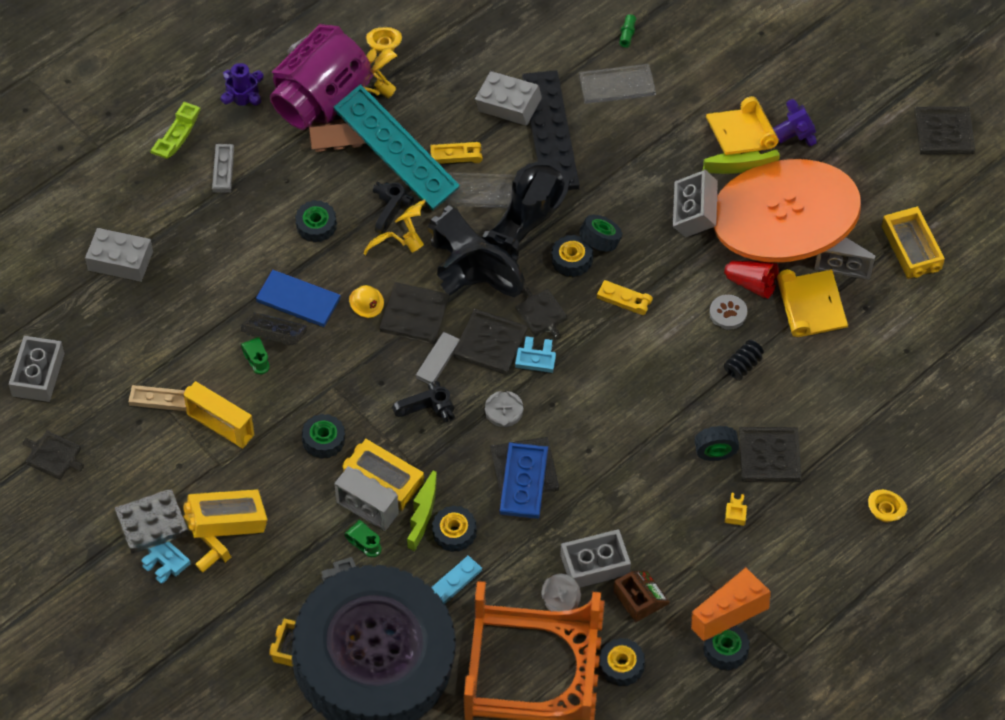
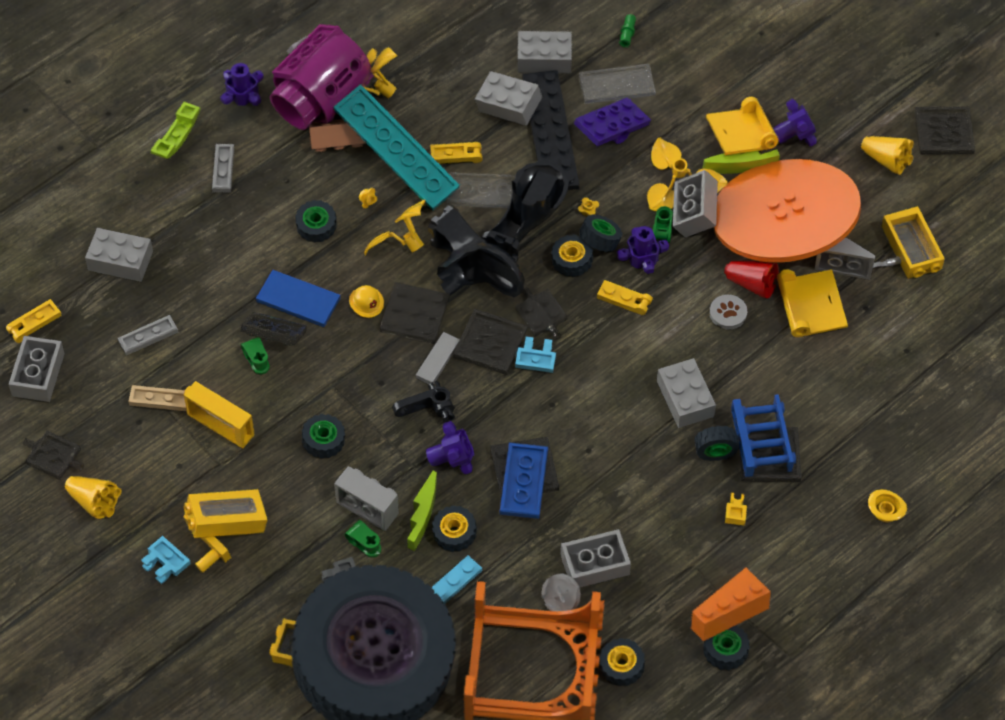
clear smoke plate [115,489,189,554] -> none
yellow piece [342,439,424,511] -> none
yellow hat [366,27,402,53] -> none
black piece [373,182,414,234] -> none
light grey tile [485,391,524,427] -> none
reddish brown slope [614,571,670,623] -> none
black piece [724,339,764,381] -> none
none -> yellow plate [6,299,62,343]
none -> yellow cone [65,476,121,519]
none -> light grey tile [118,315,178,356]
none -> yellow plate [359,188,377,208]
none -> dark purple piece [426,421,474,475]
none -> light grey brick [518,31,572,73]
none -> dark purple plate [574,97,651,146]
none -> yellow plate [578,198,599,216]
none -> dark purple piece [617,226,669,274]
none -> yellow plant [647,138,728,212]
none -> green piece [653,206,673,243]
none -> light grey brick [657,358,716,428]
none -> blue fence [731,394,796,477]
none -> yellow cone [861,136,914,175]
none -> light grey piece [873,256,901,268]

